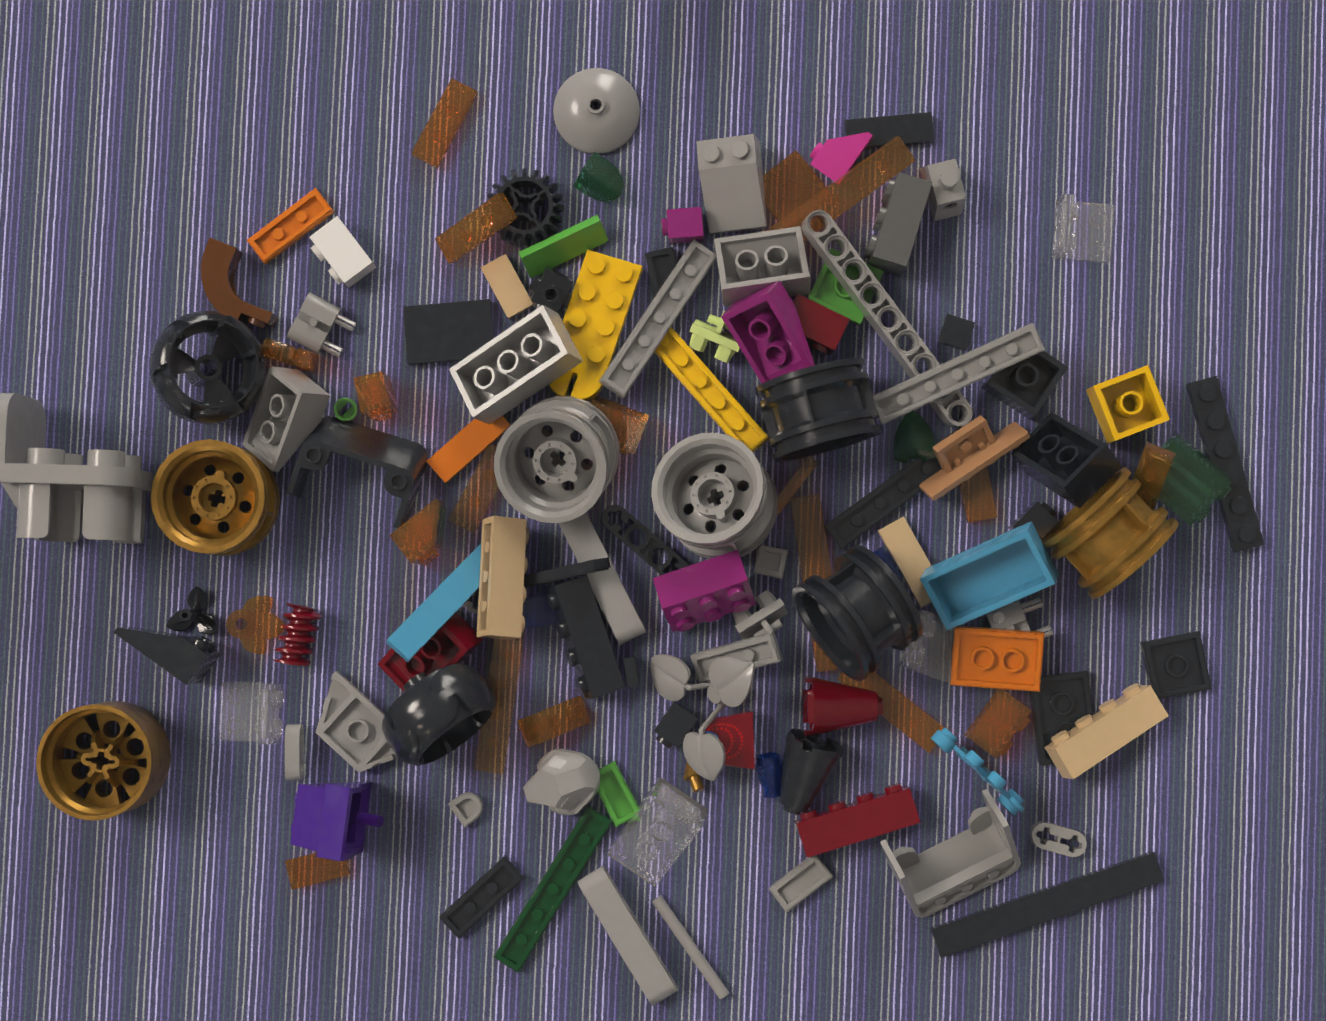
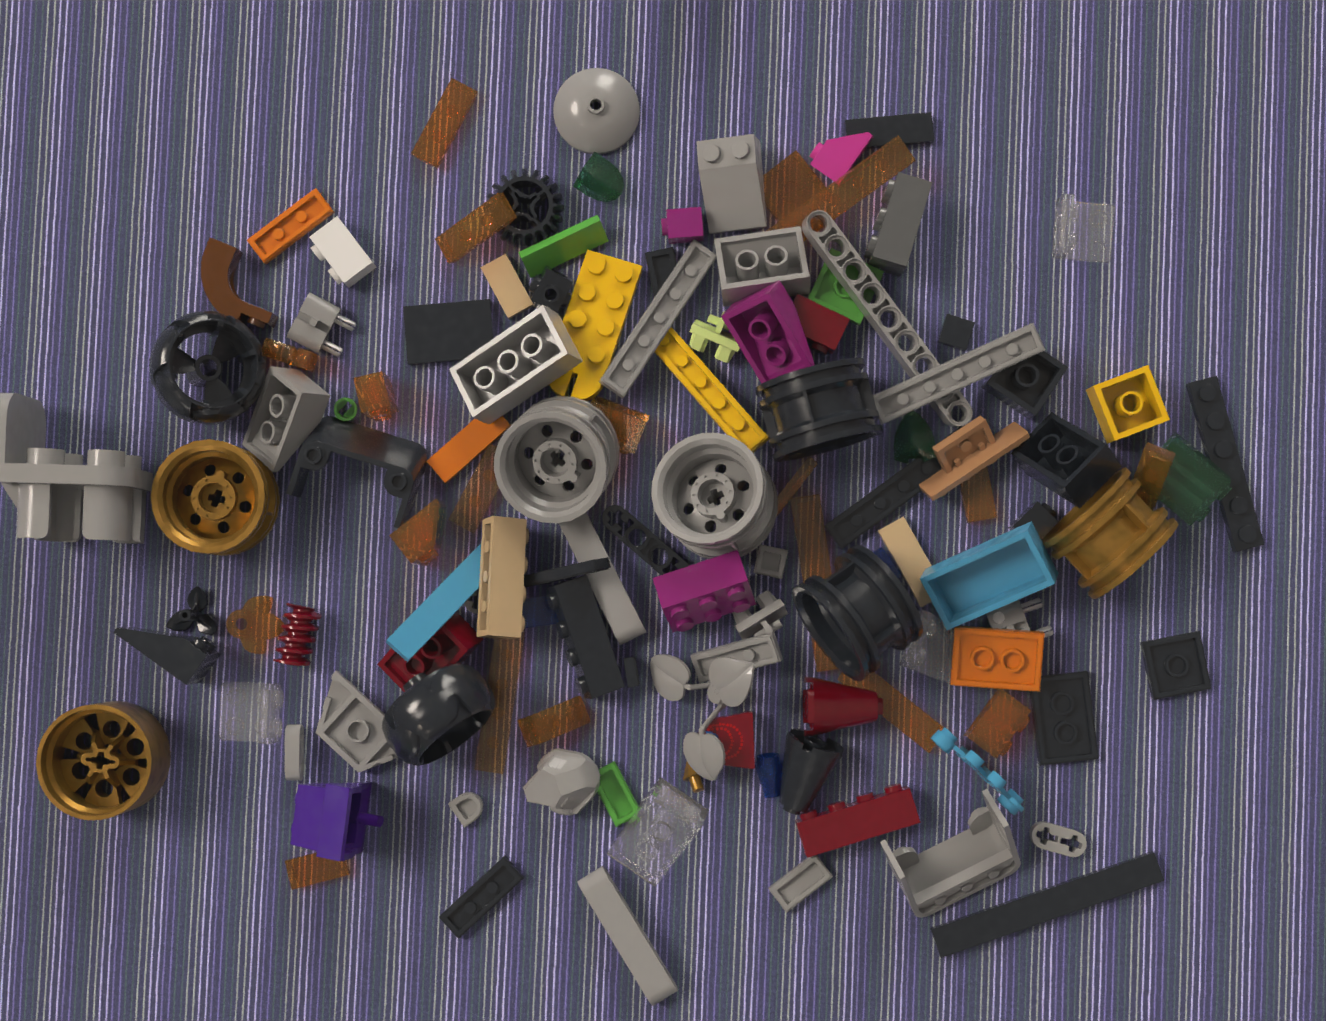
dark green tile [493,805,613,973] -> none
light grey bar [652,895,729,999] -> none
black brick [654,701,698,749] -> none
light grey torso [919,159,966,222] -> none
tan brick [1044,683,1169,779] -> none

